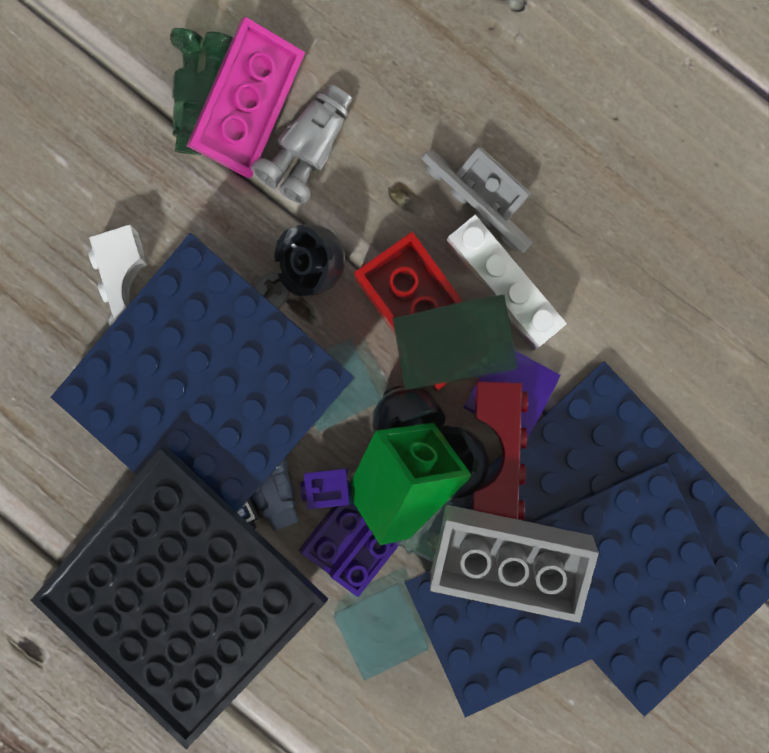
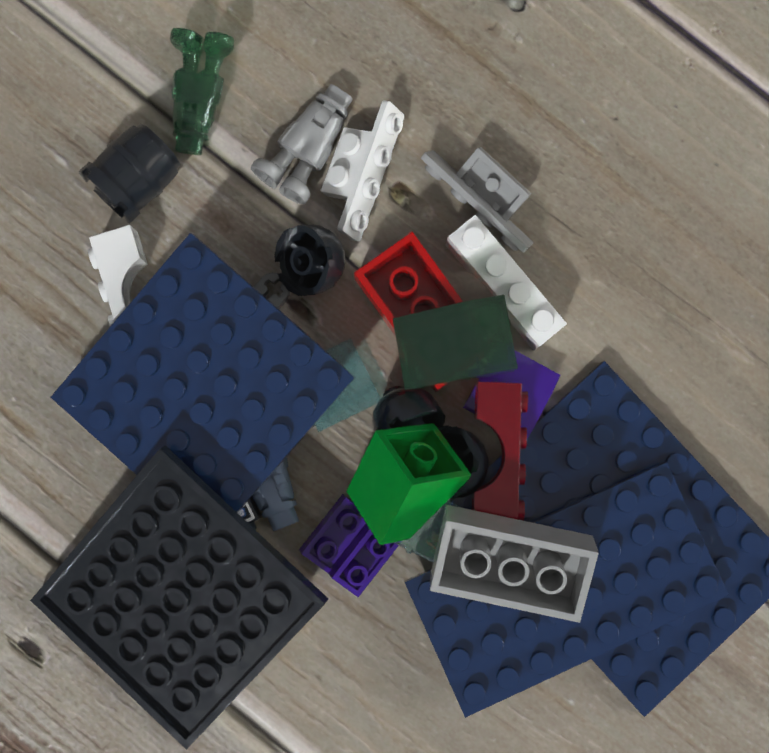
dark pink plate [186,17,305,178] -> none
dark purple bracket [300,468,353,510] -> none
clear light blue tile [333,583,429,681] -> none
none -> black piece [79,123,181,224]
none -> white bracket [321,100,404,242]

